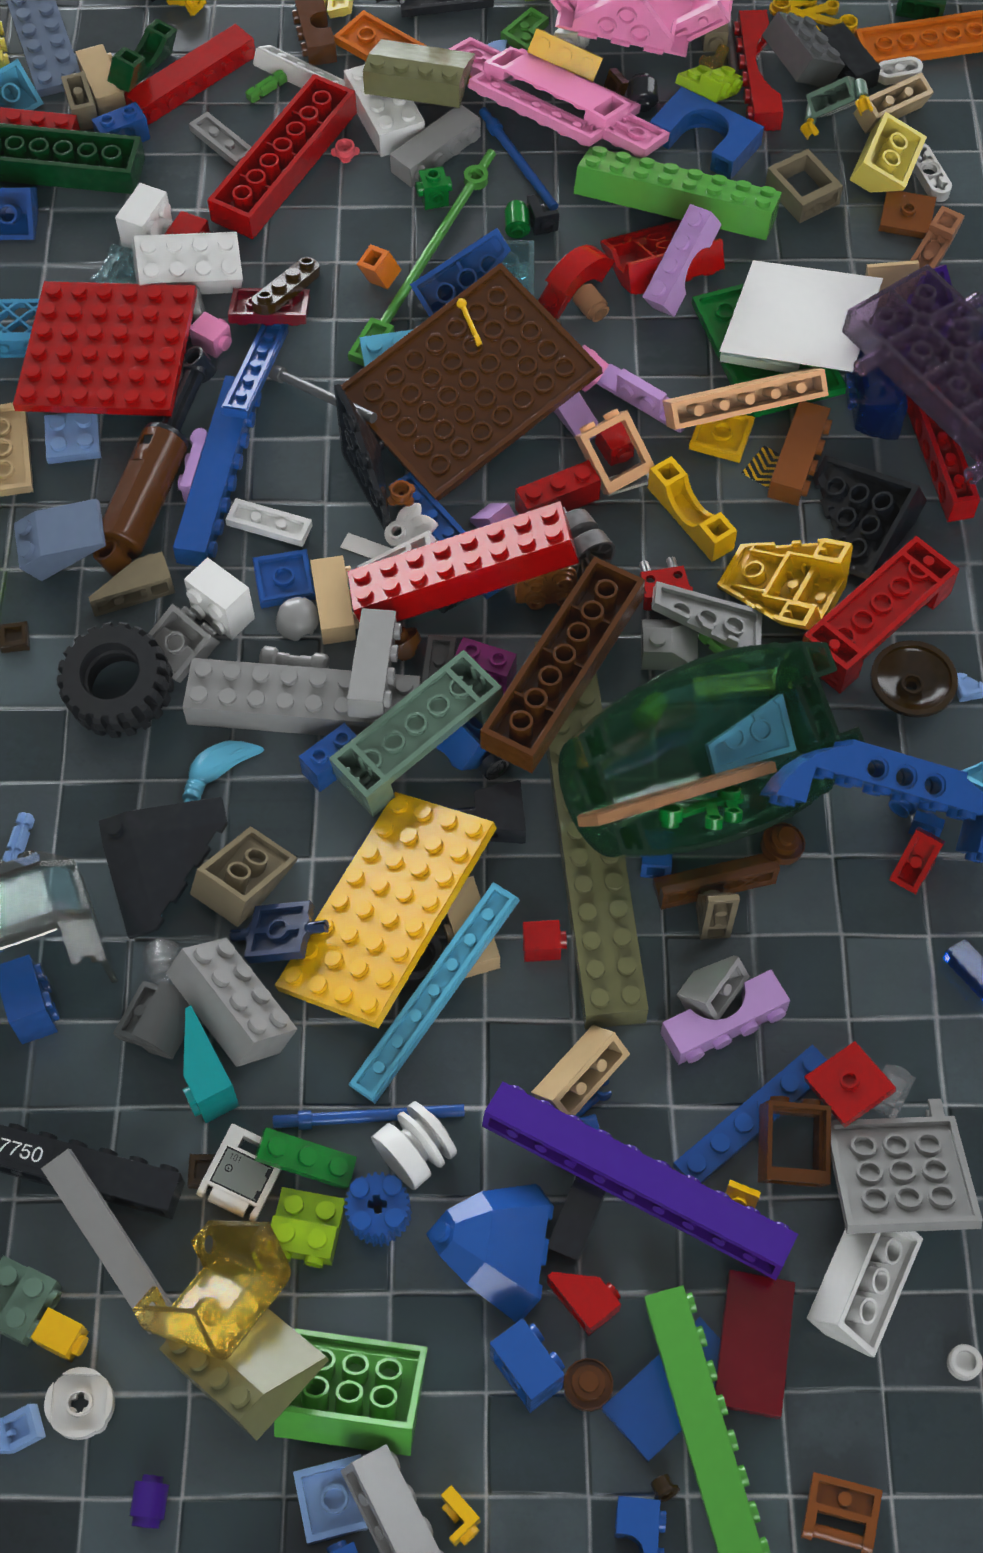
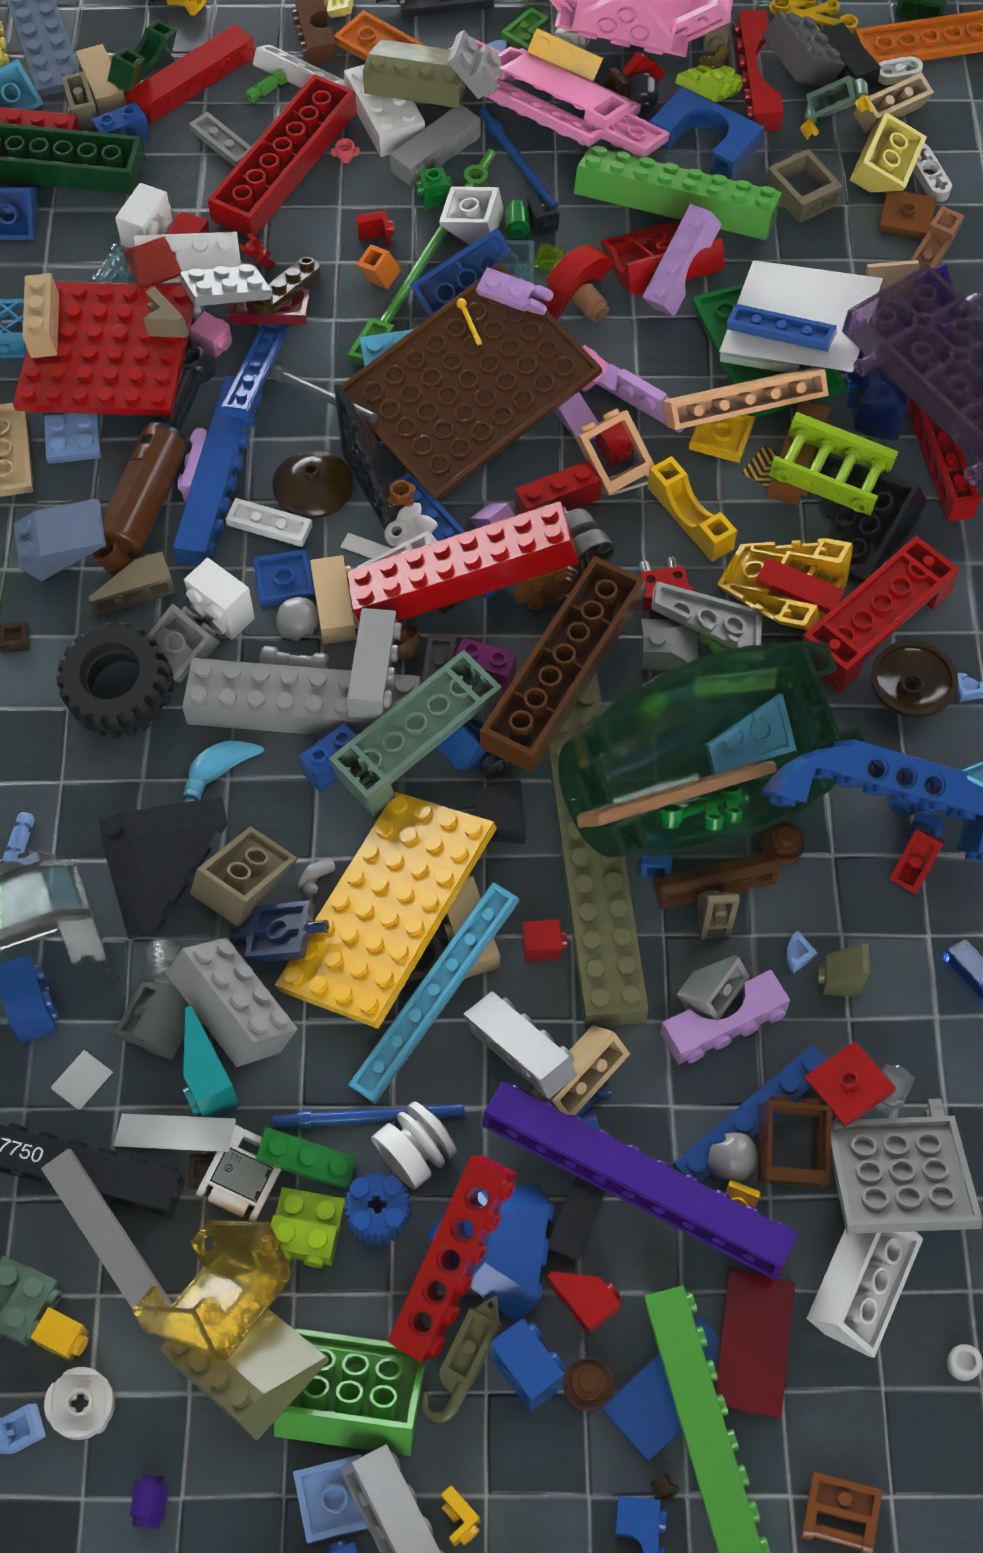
none -> tan brick [22,273,59,358]
none -> white sticker [51,1050,113,1110]
none -> white sticker [114,1114,236,1152]
none -> clear red piece [123,236,182,290]
none -> dark tan slope [143,286,189,338]
none -> light grey plate [180,264,271,306]
none -> red plate [239,233,276,271]
none -> dark brown dish [272,450,353,519]
none -> light grey arm [298,857,335,897]
none -> red bracket [356,210,395,246]
none -> red brick [387,1155,517,1362]
none -> olive plate [420,1296,502,1423]
none -> white slope [439,187,504,245]
none -> light grey plate [447,30,503,99]
none -> brick [464,991,577,1100]
none -> lavender hinge [476,267,554,315]
none -> clear neon green slope [533,242,568,272]
none -> red bracket [622,51,665,84]
none -> light grey hair [708,1133,758,1182]
none -> blue plate [727,304,837,352]
none -> red tile [755,557,845,614]
none -> lime fence [769,412,899,516]
none -> light blue tile [786,930,818,974]
none -> olive slope [817,944,870,997]

